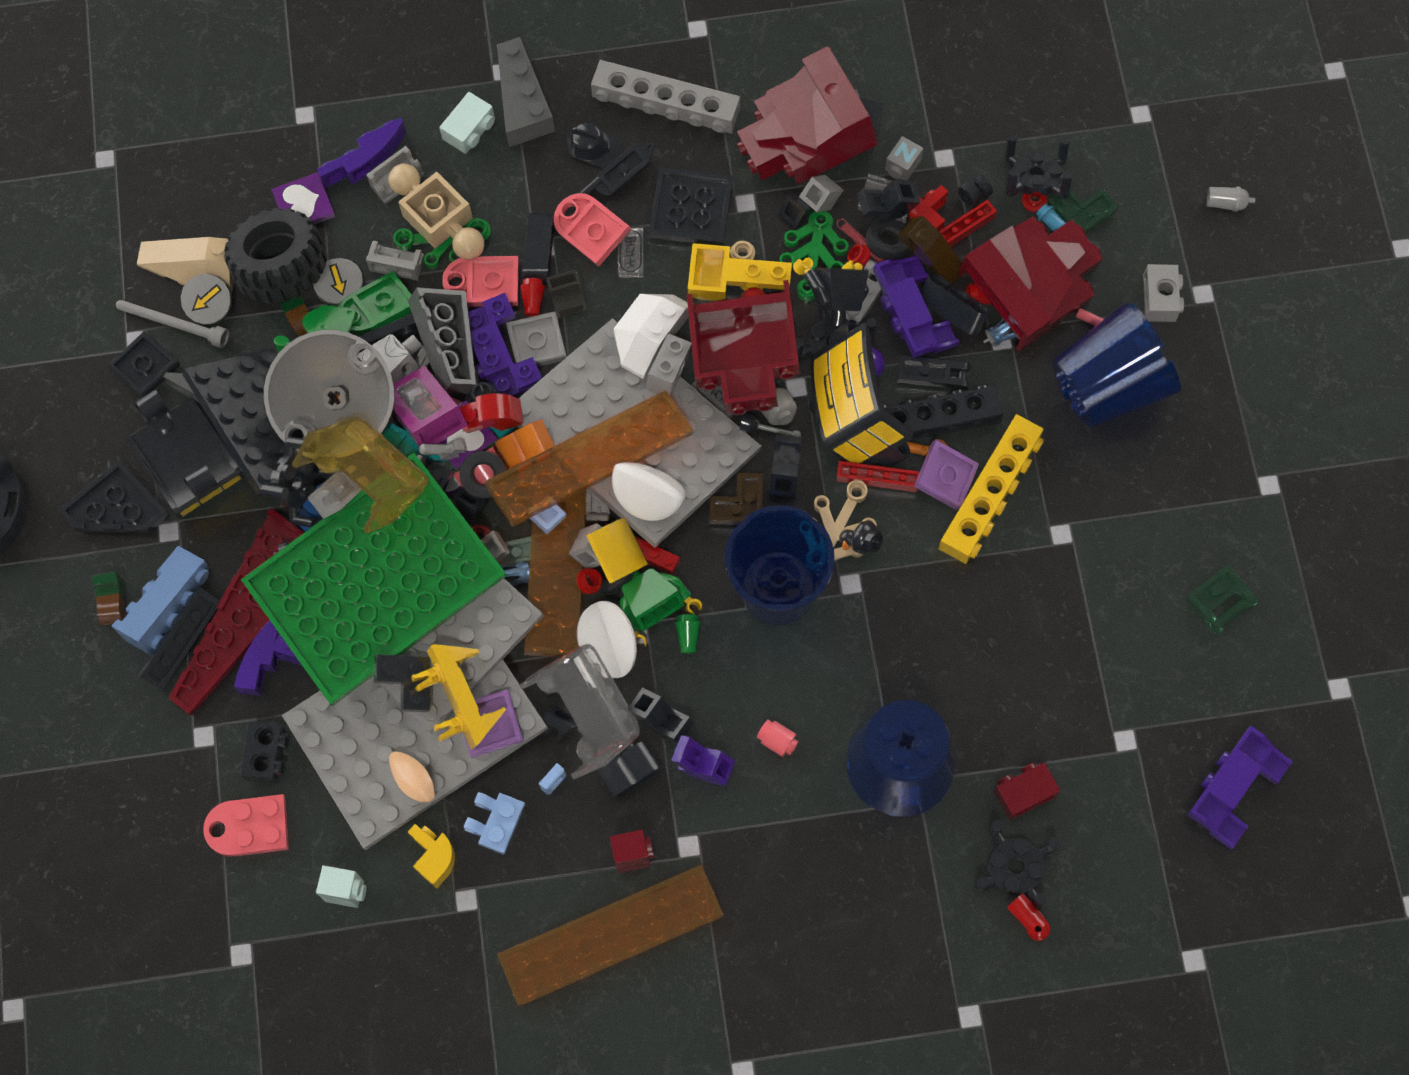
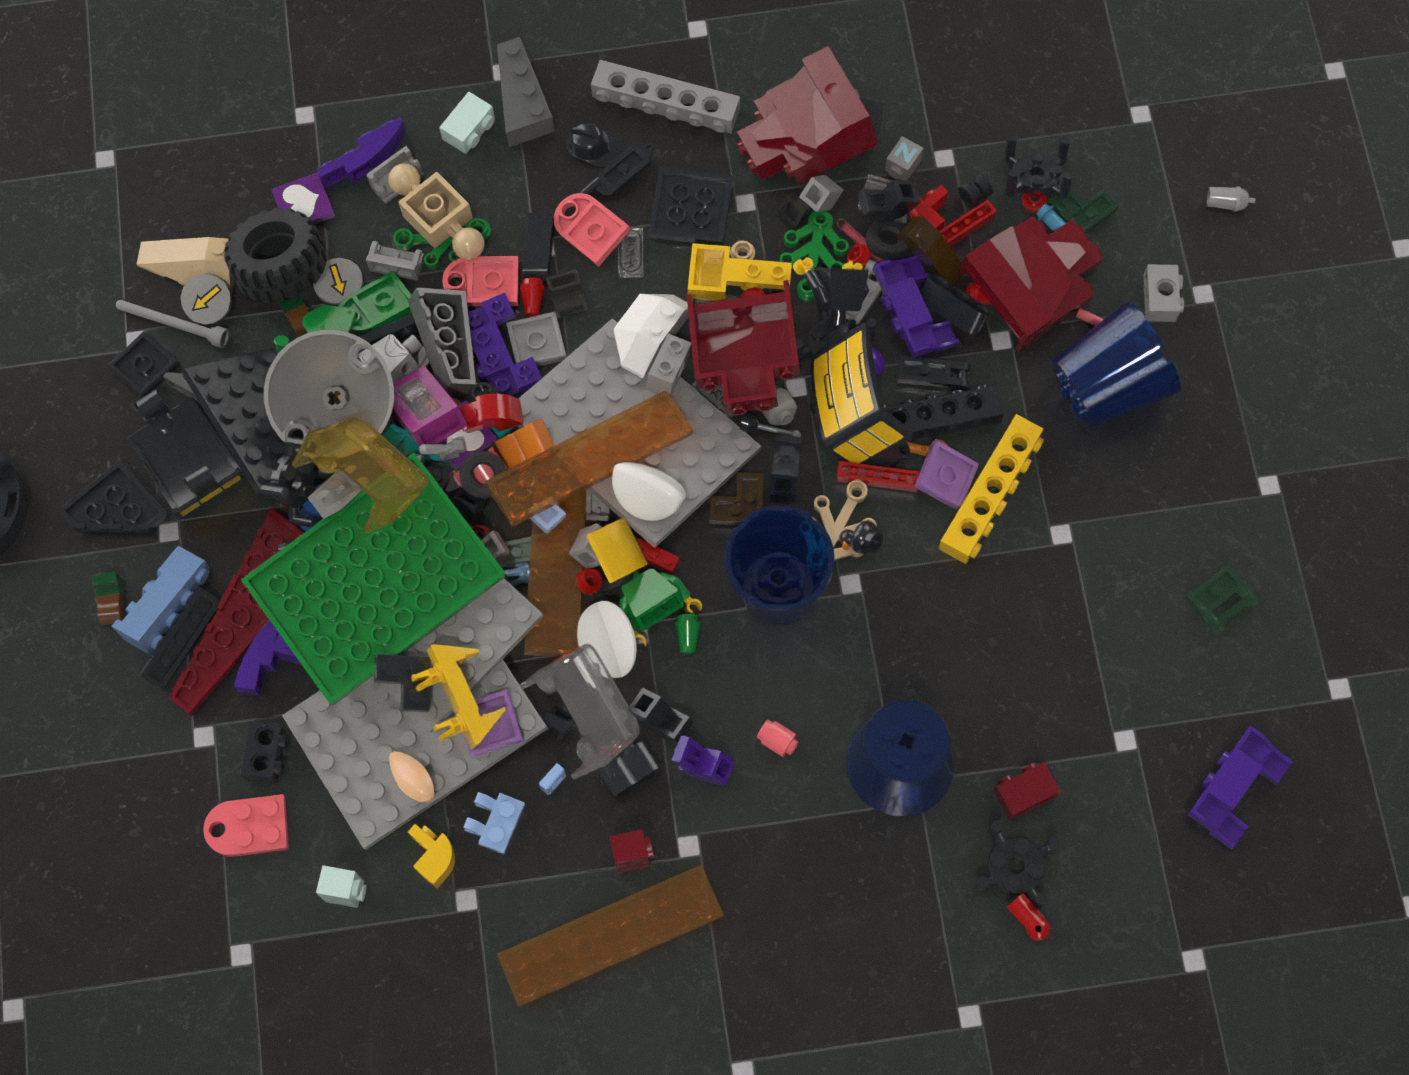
flat silver piece [984,318,1017,347] -> none

